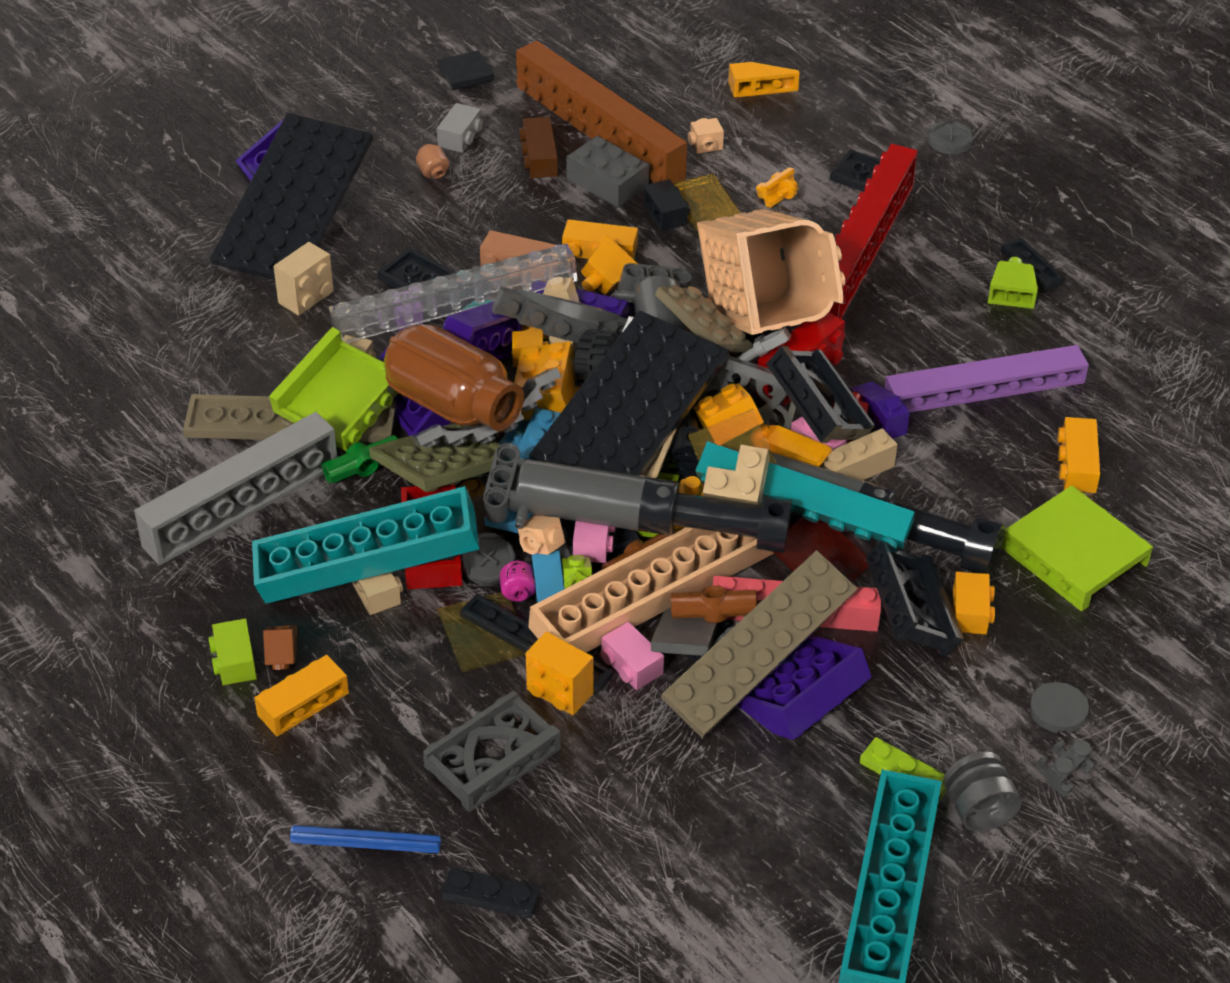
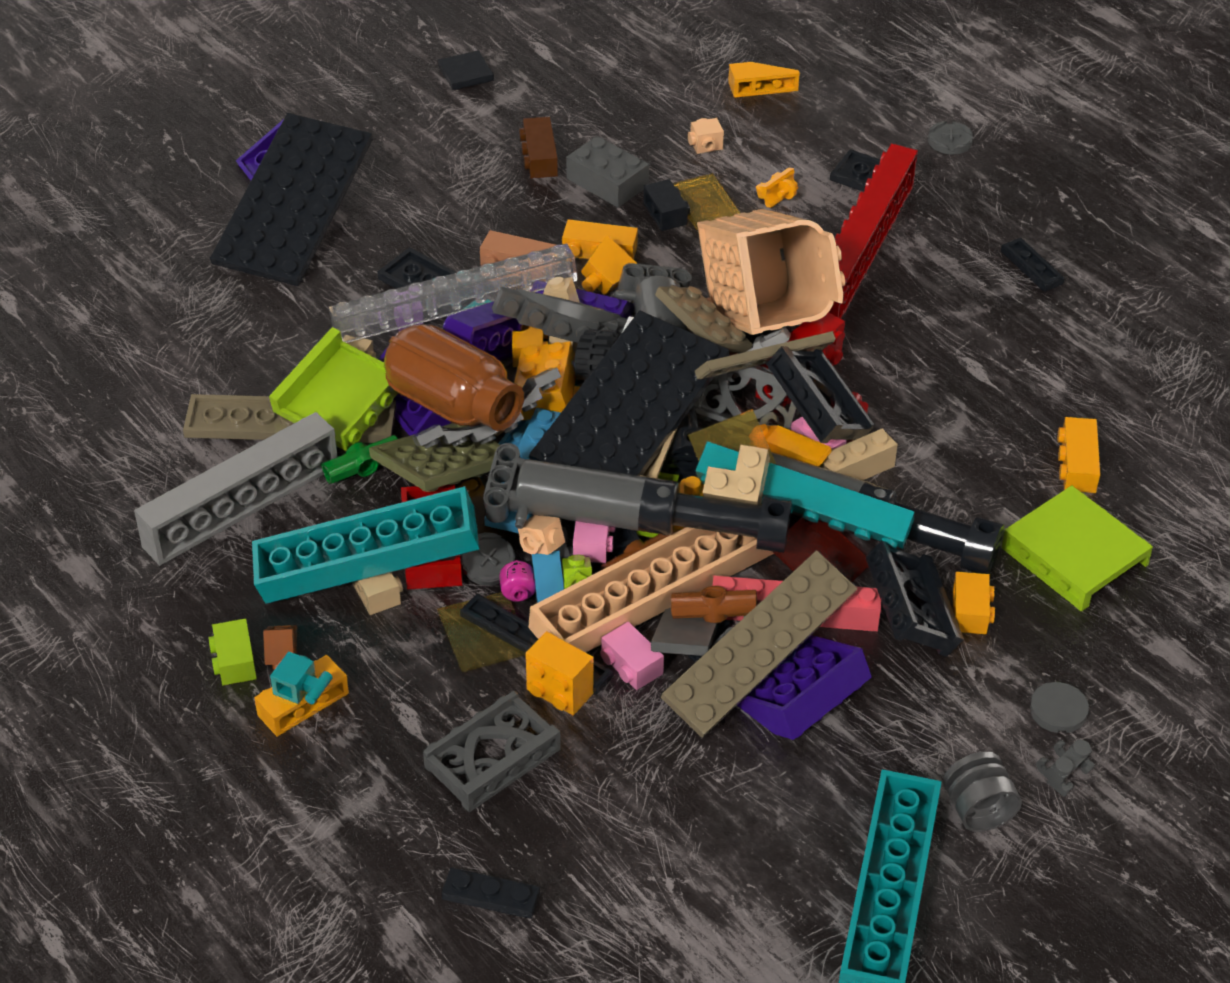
tan brick [274,242,334,315] -> none
blue axle [290,825,441,853] -> none
nougat head [416,144,449,179] -> none
light grey brick [437,103,483,153] -> none
dark orange brick [516,40,687,186] -> none
light orange brick [693,383,764,446] -> none
dark purple slope [849,382,910,439] -> none
lime plate [860,737,947,803] -> none
medium lavender brick [885,345,1089,412] -> none
lime torso [988,257,1038,309] -> none
none -> teal brick [270,651,333,704]
none -> dark tan tile [695,331,836,380]

